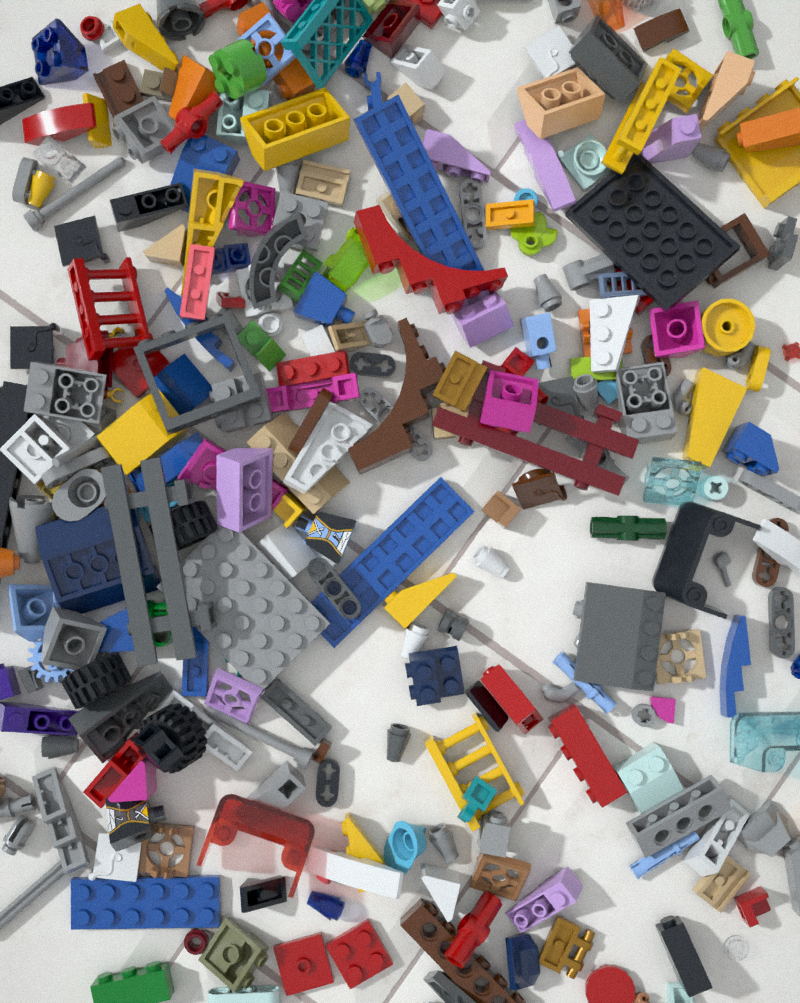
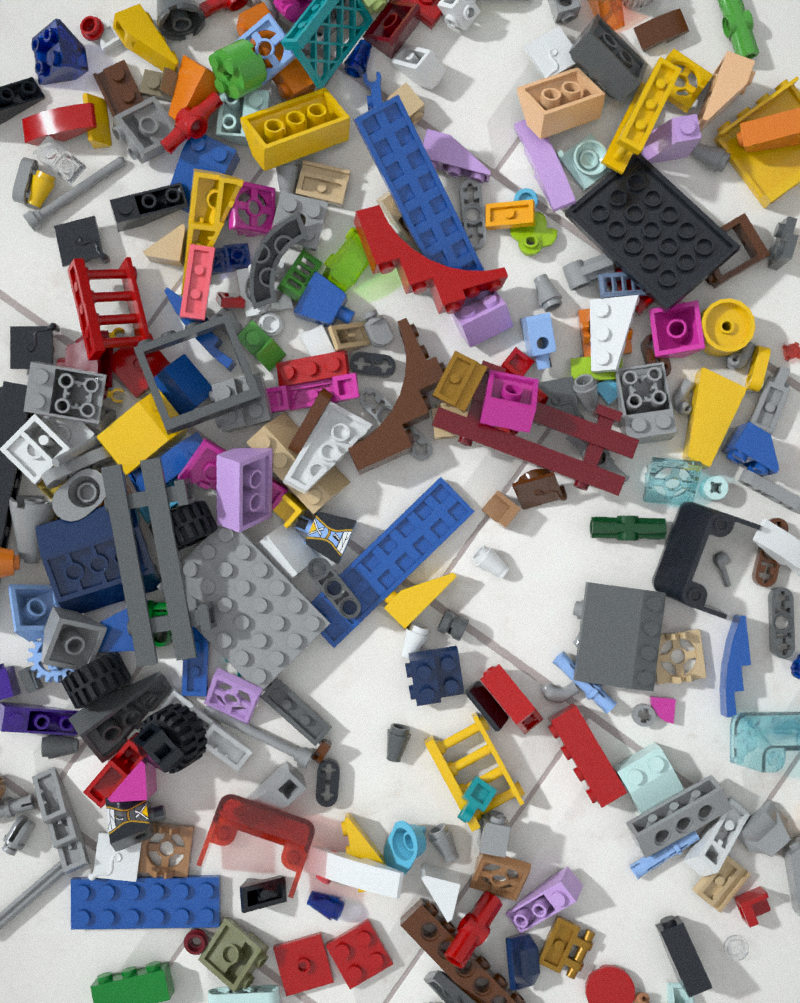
none -> light grey hinge [749,366,791,435]

